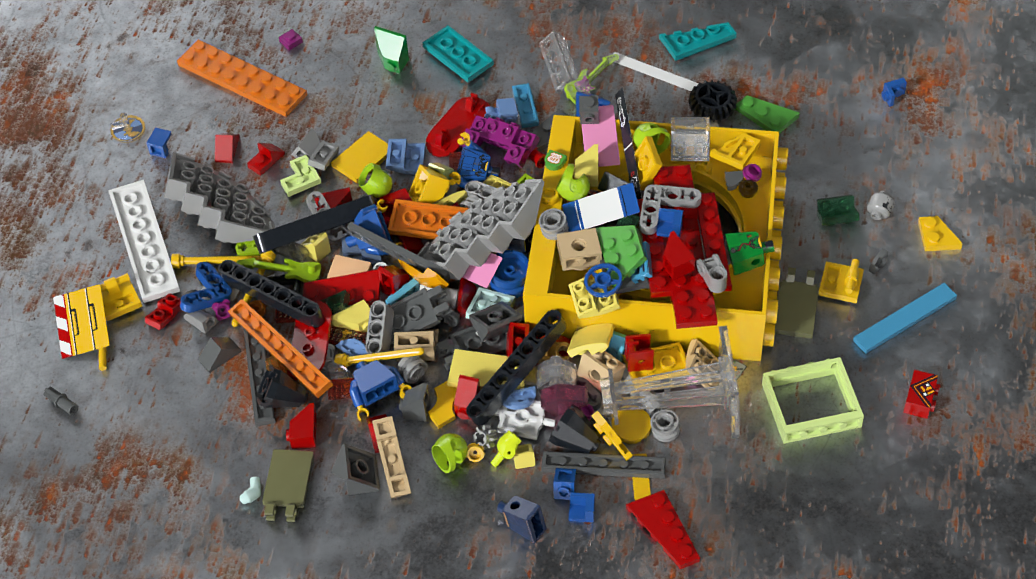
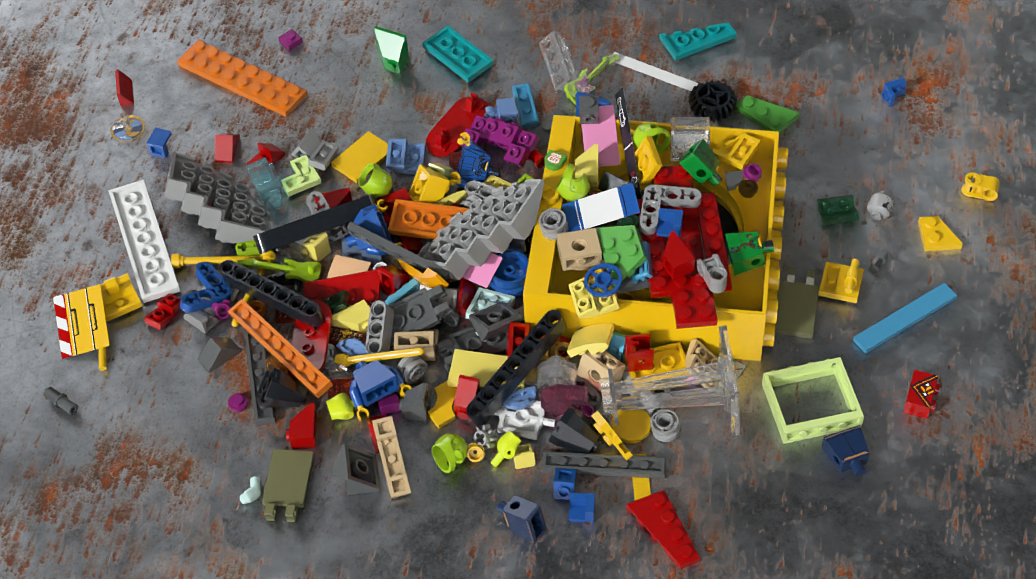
none -> red slope [115,69,134,106]
none -> magenta plate [228,393,248,412]
none -> clear light blue hinge [245,158,283,209]
none -> neon yellow piece [326,393,355,420]
none -> magenta slope [378,393,401,415]
none -> green torso [679,139,722,187]
none -> dark blue torso [822,425,869,477]
none -> yellow piece [961,172,1000,201]

